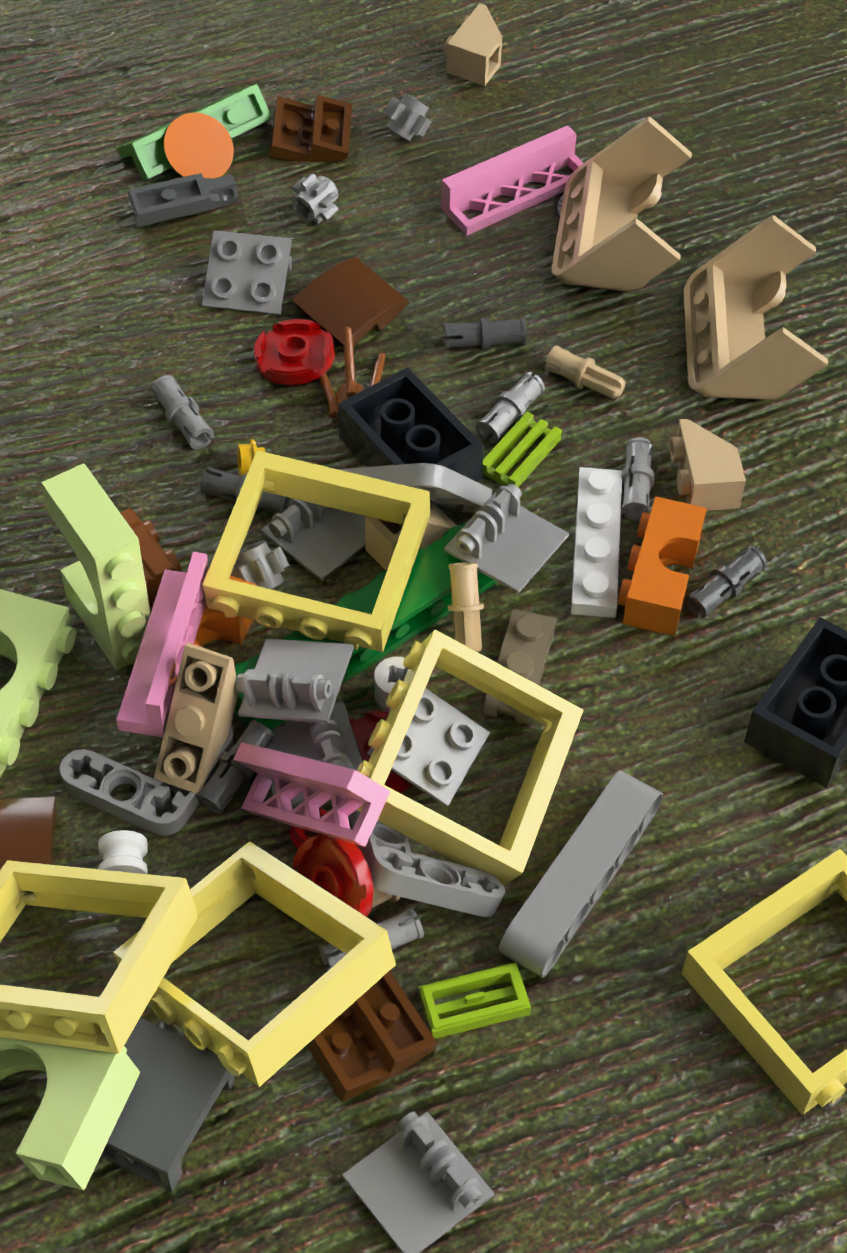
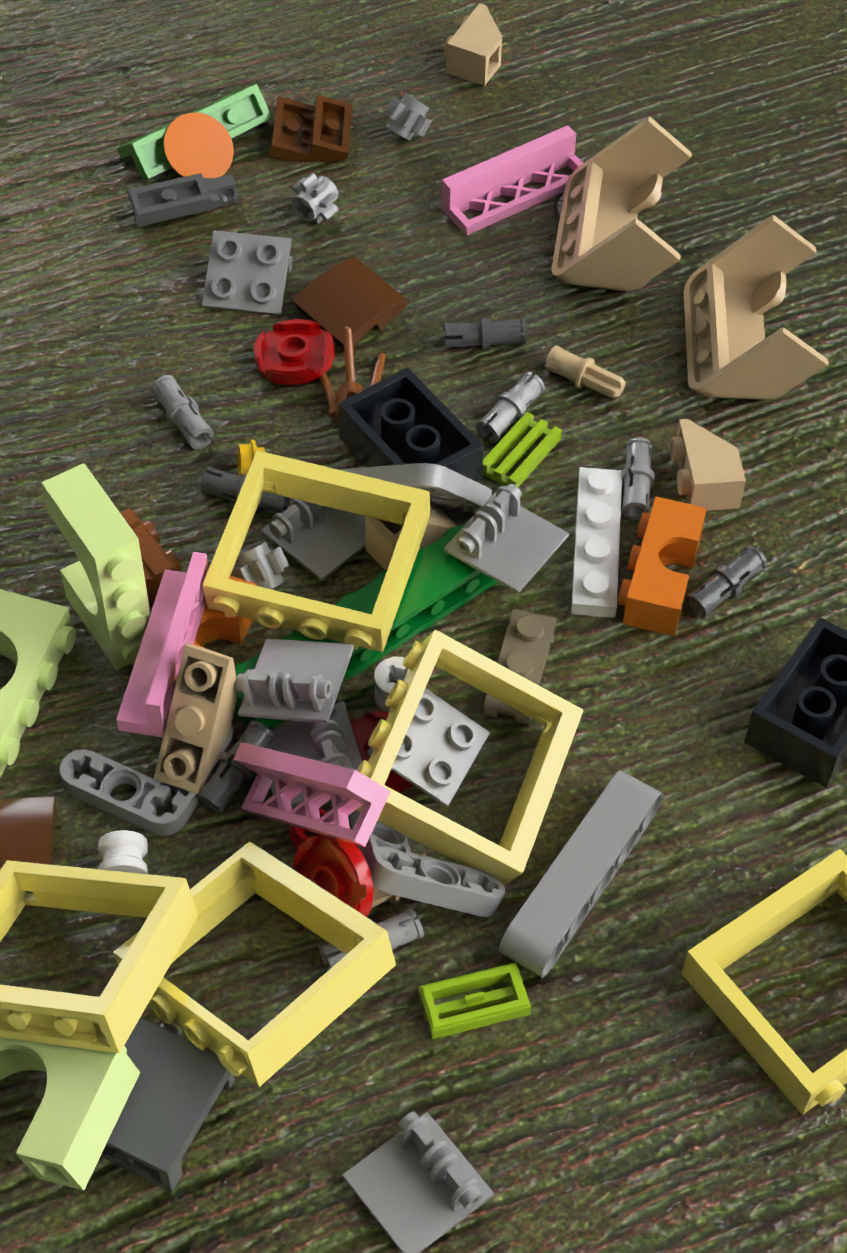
reddish brown slope [307,971,438,1102] -> none
tan axle [448,562,484,652] -> none

